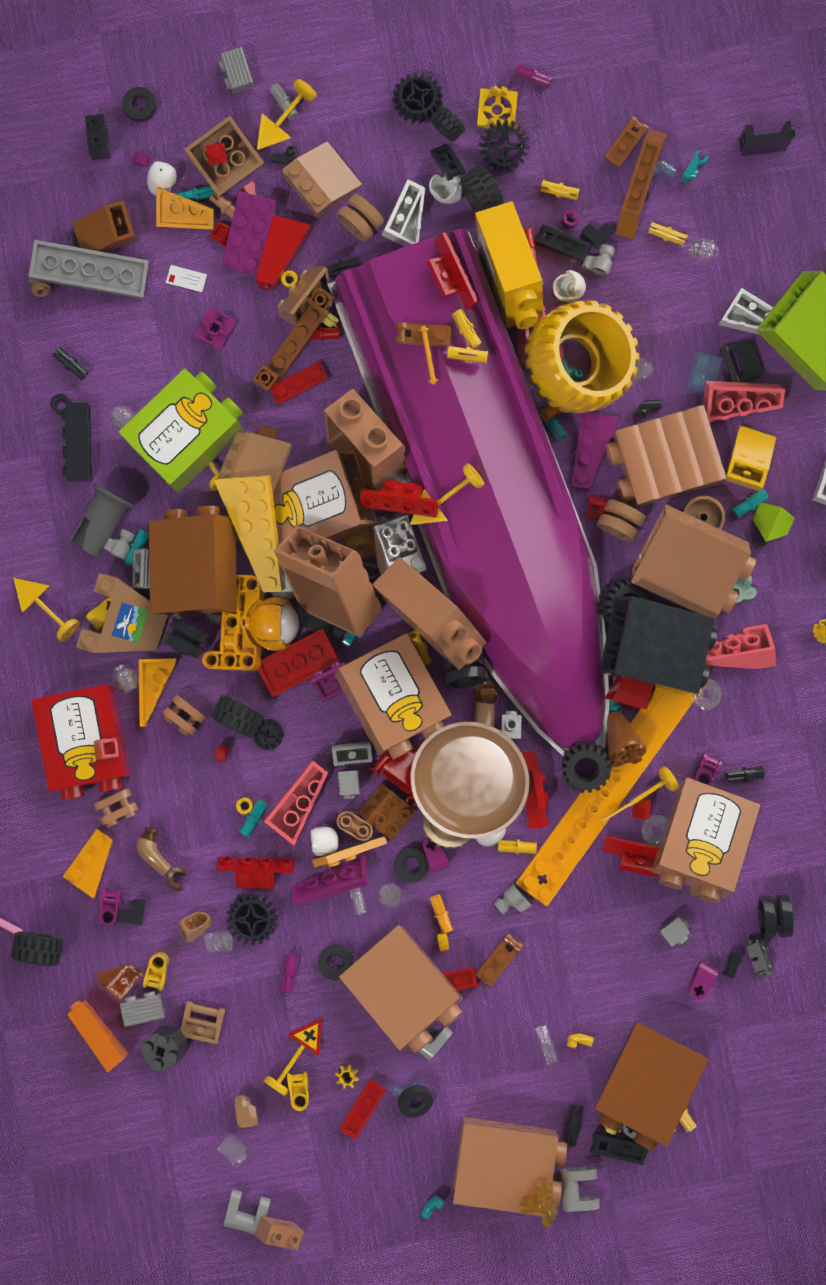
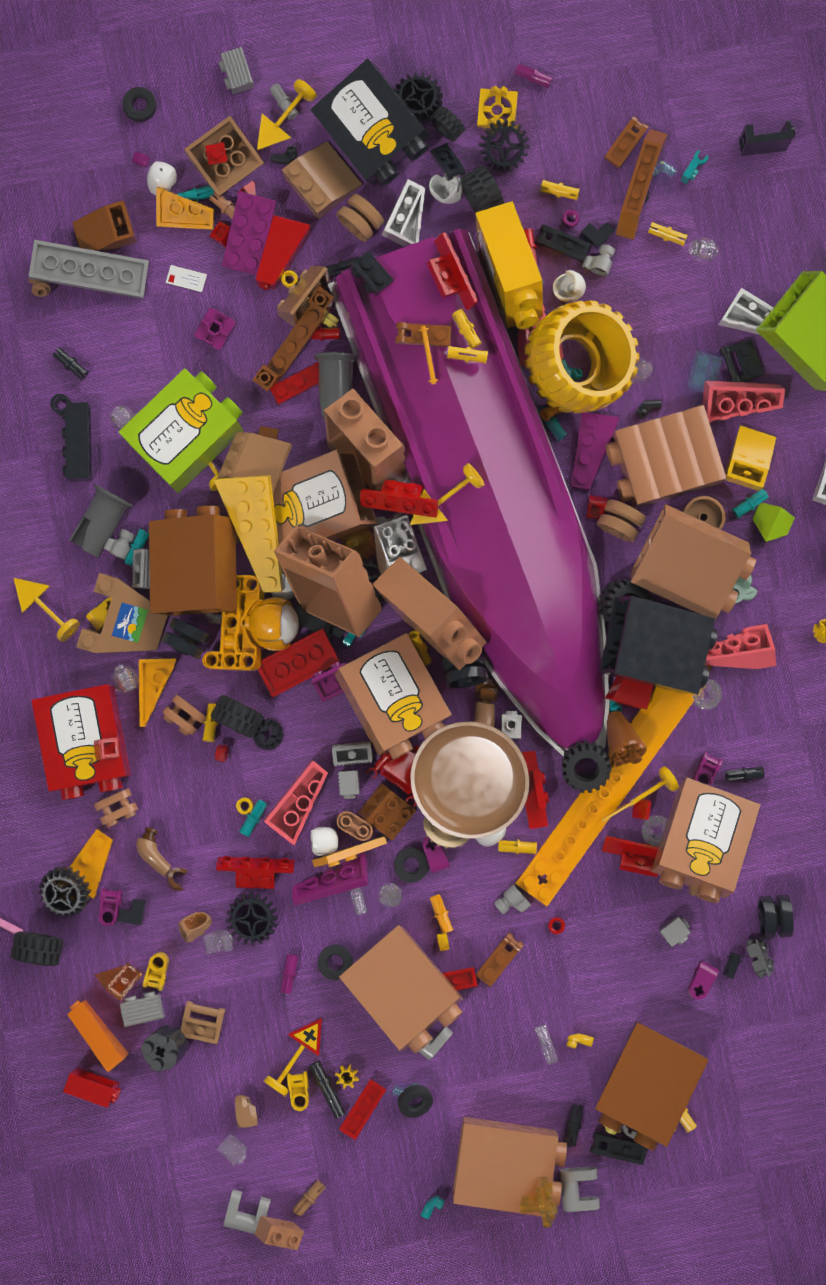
black brick [85,114,111,160] -> none
none -> black gear [38,866,91,918]
none -> red window [63,1067,121,1108]
none -> yellow axle [202,703,219,742]
none -> medium nougat axle [293,1179,326,1216]
none -> black pin [309,1060,346,1119]
none -> black brick [310,58,432,186]
none -> dark grey piece [314,352,358,419]
none -> black bracket [350,250,394,297]
none -> red axle [548,917,565,935]

